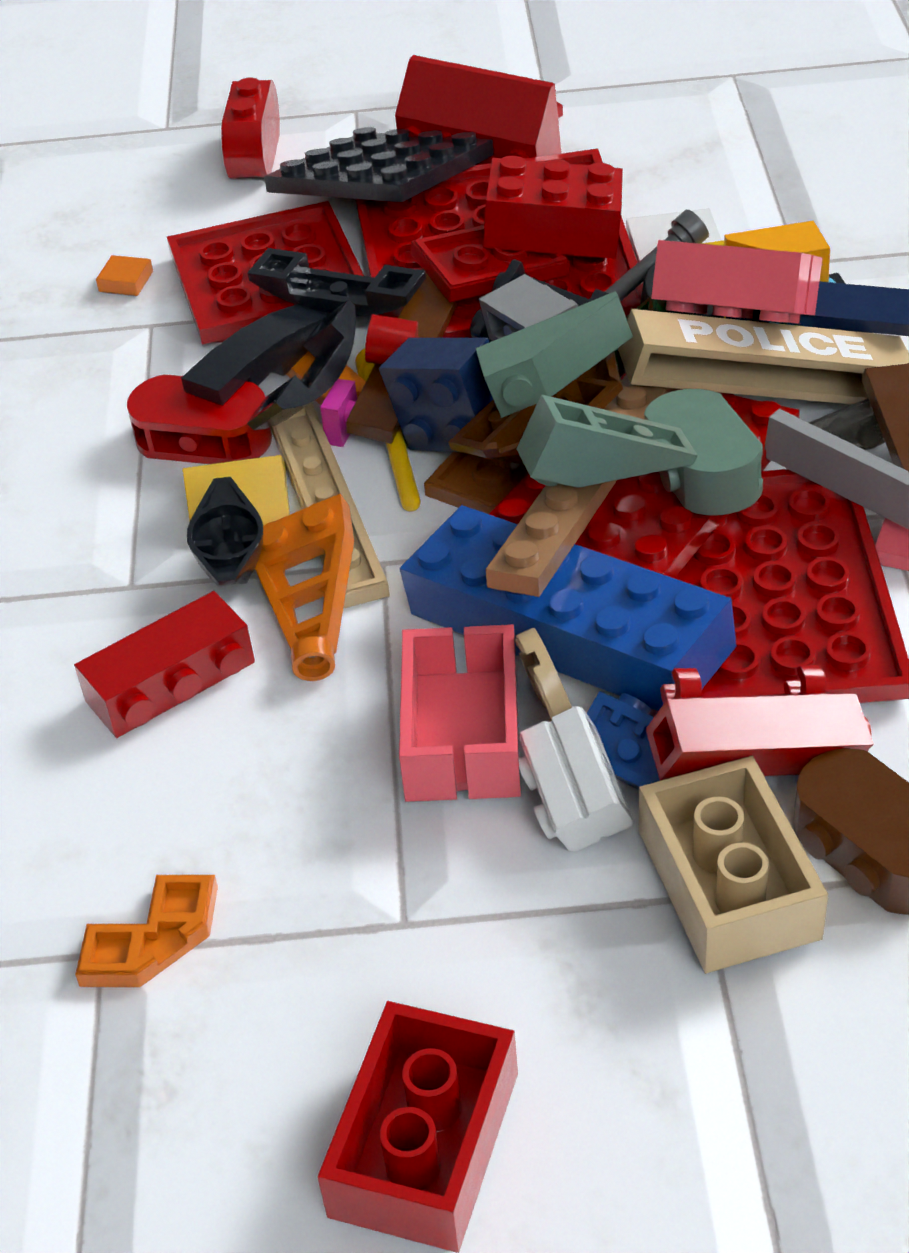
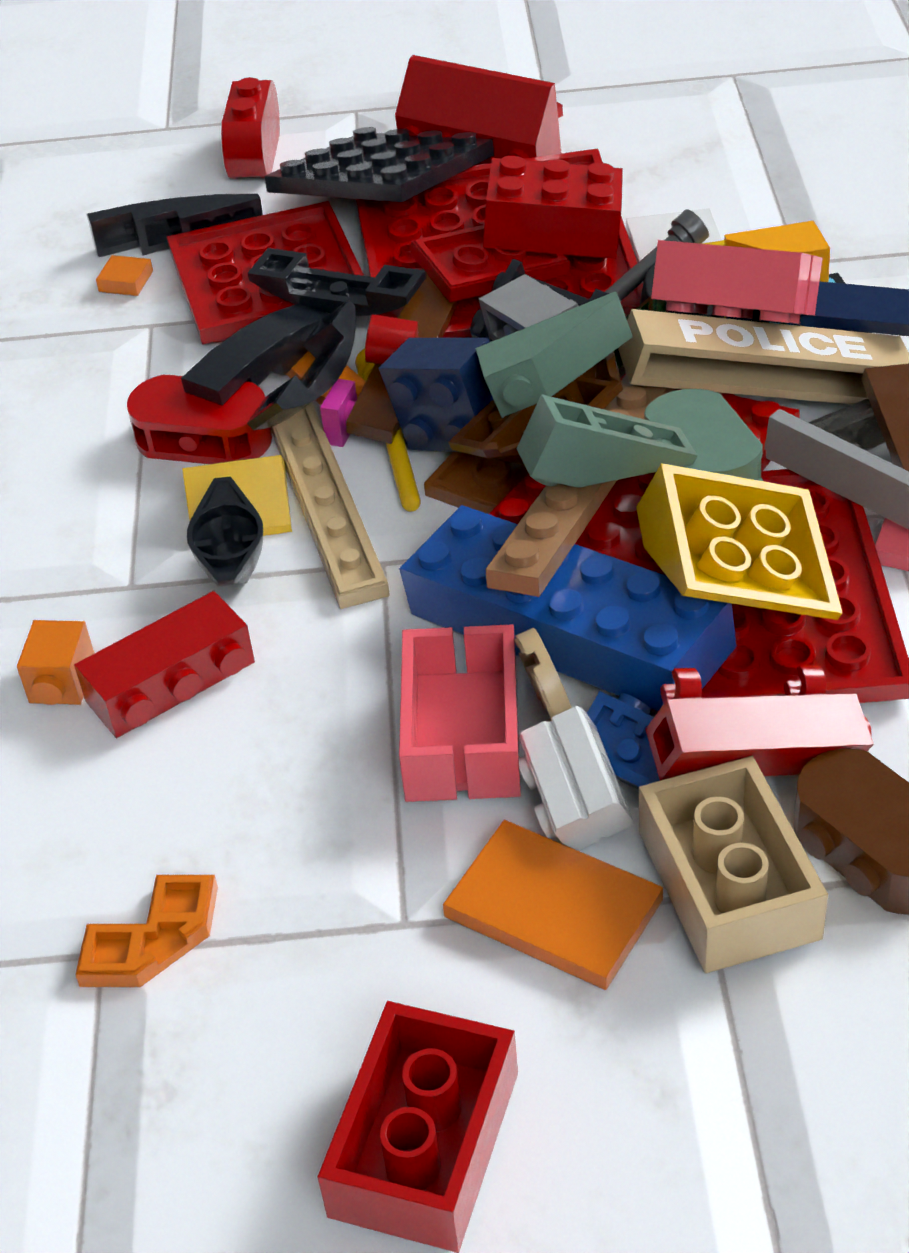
orange plate [255,493,354,681] -> none
none -> orange brick [17,620,94,705]
none -> black slope [87,194,263,257]
none -> orange tile [443,820,663,990]
none -> yellow slope [636,463,843,620]

